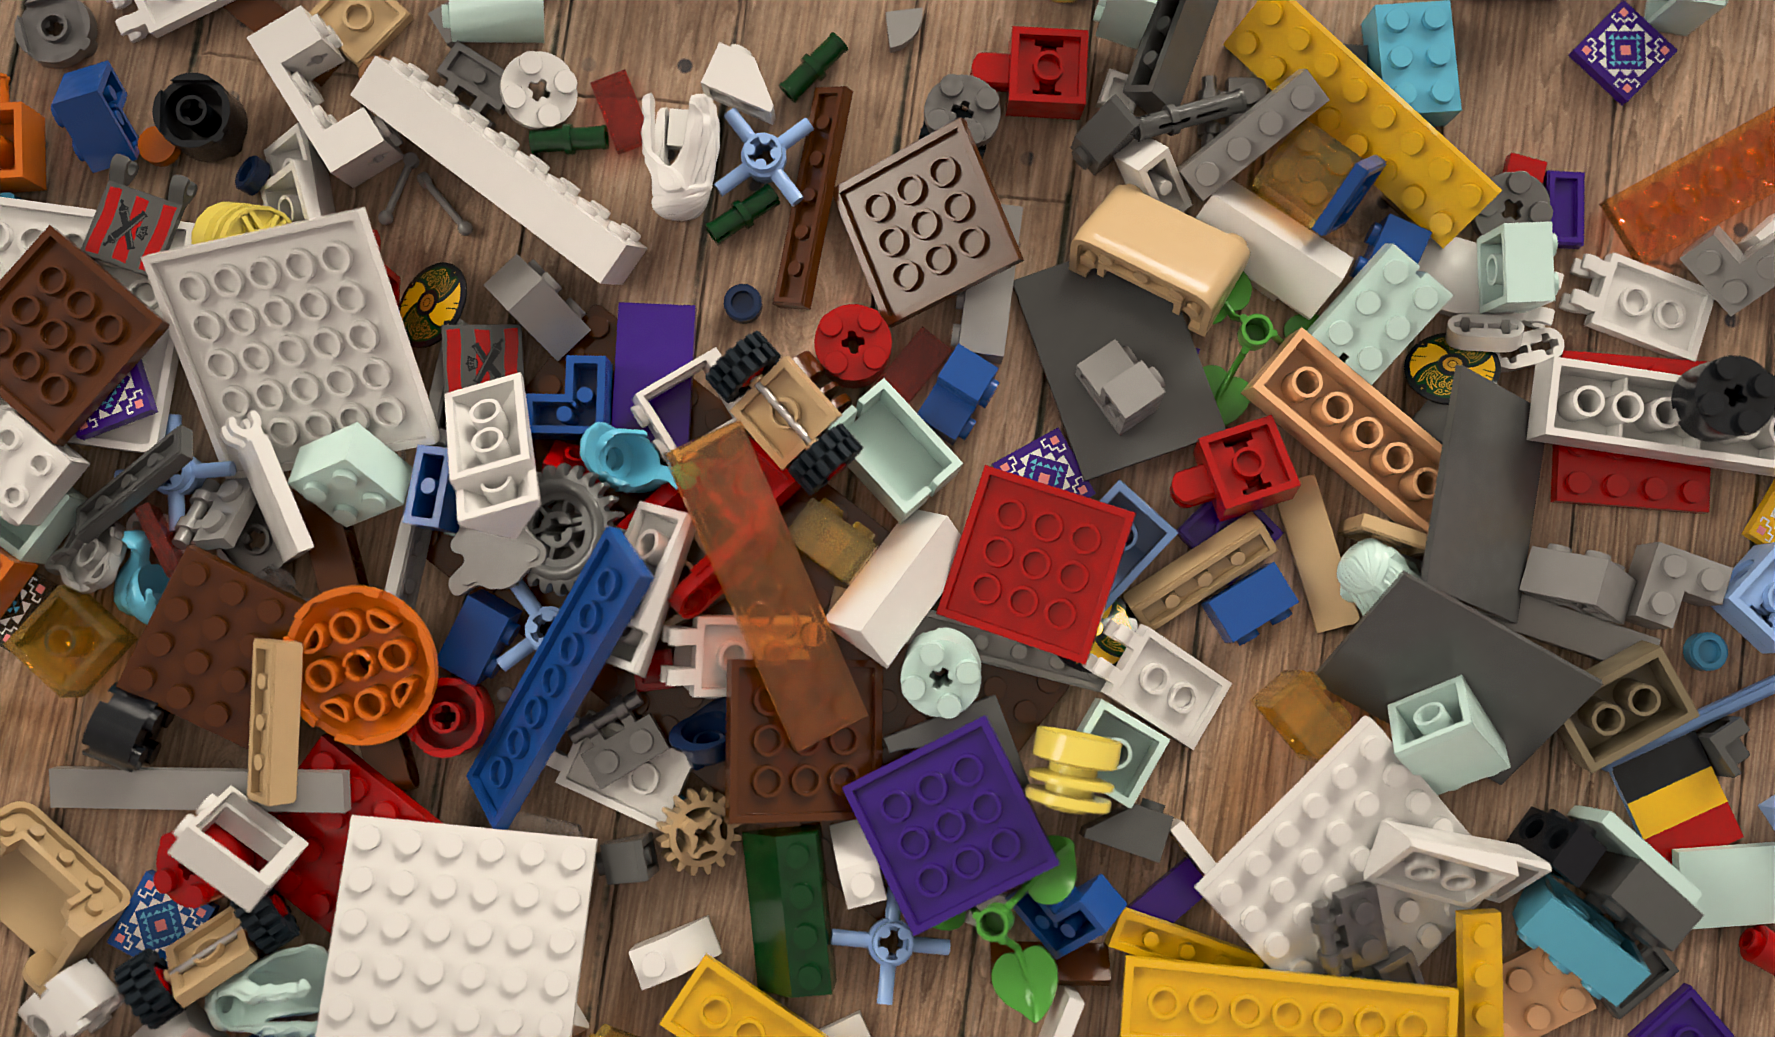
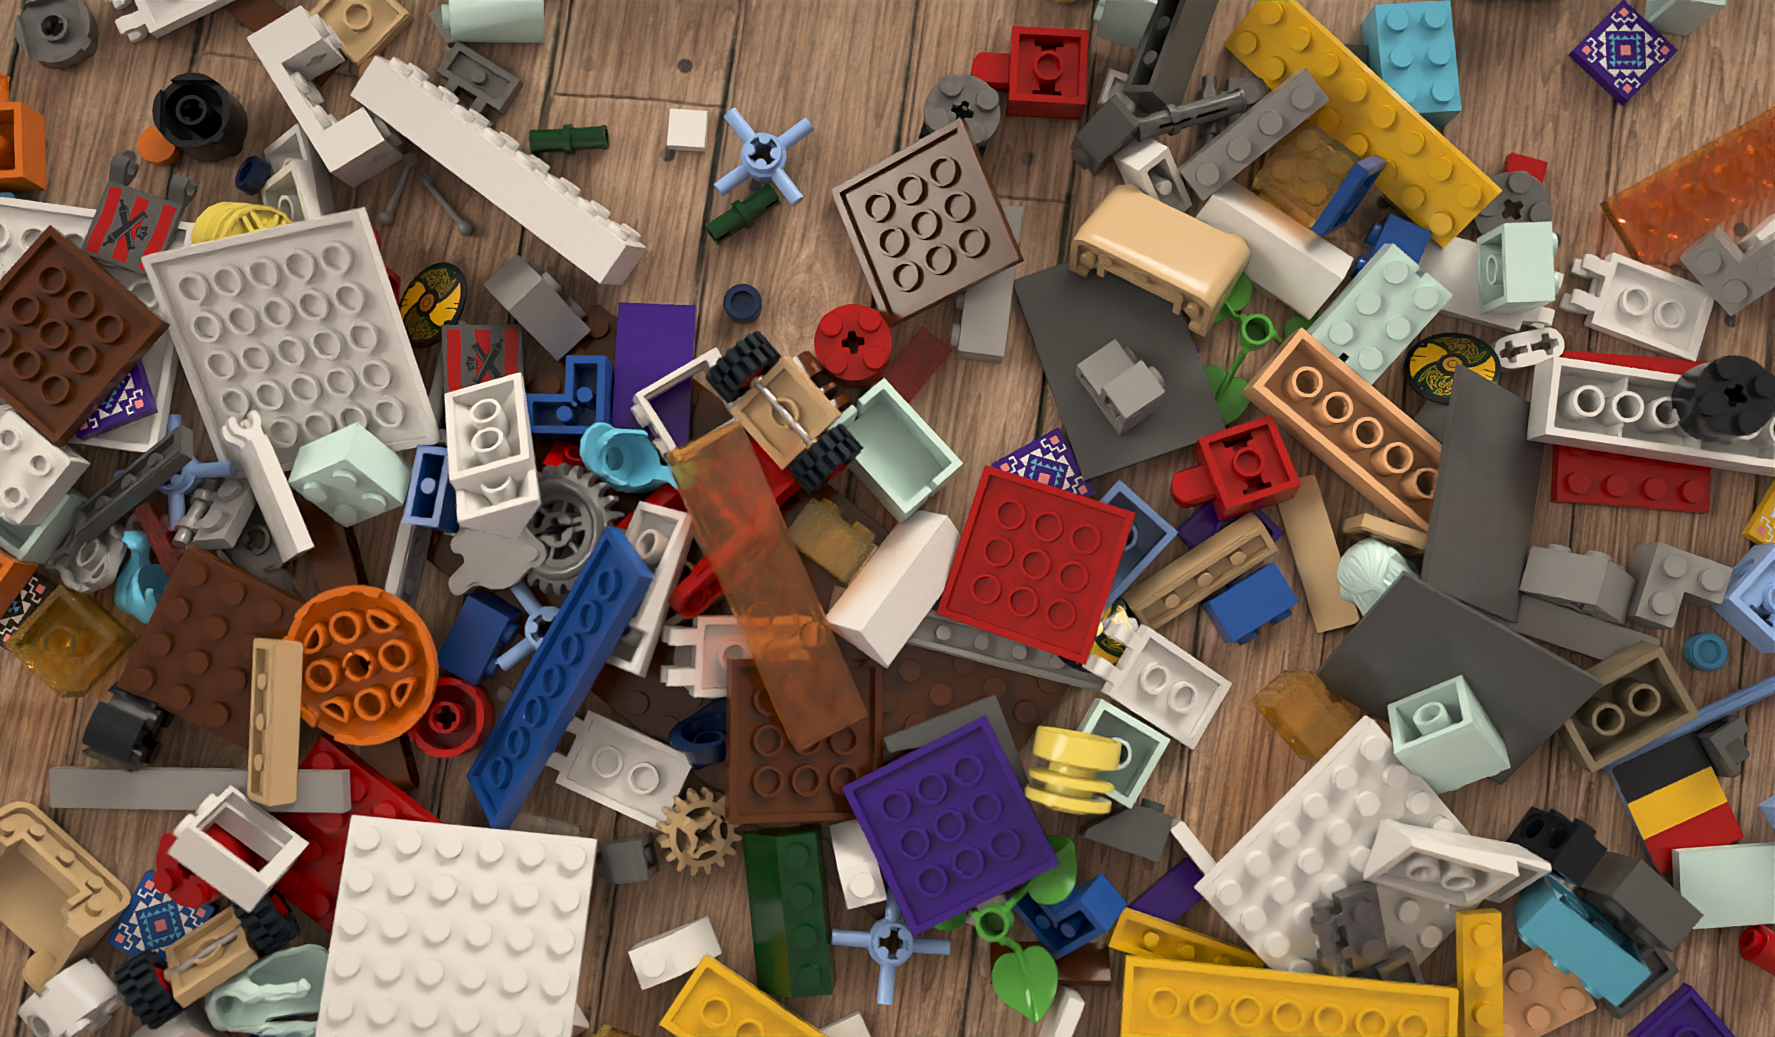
blue brick [51,60,139,173] -> none
white plate [499,51,578,130] -> none
flat silver plate [567,690,671,789] -> none
clear red tile [590,69,644,155] -> none
red tile [634,649,677,692] -> none
white hair [641,93,720,221] -> none
white slope [701,42,776,125] -> none
reddish brown tile [773,86,853,310] -> none
dark green pin [779,32,849,103] -> none
light grey tile [885,8,923,53] -> none
light aqua brick [901,627,981,719] -> none
blue brick [917,343,1000,445] -> none
white beam [1445,313,1525,353] -> none
dark purple tile [1543,170,1585,249] -> none
light aqua tile [1567,805,1703,906] -> none

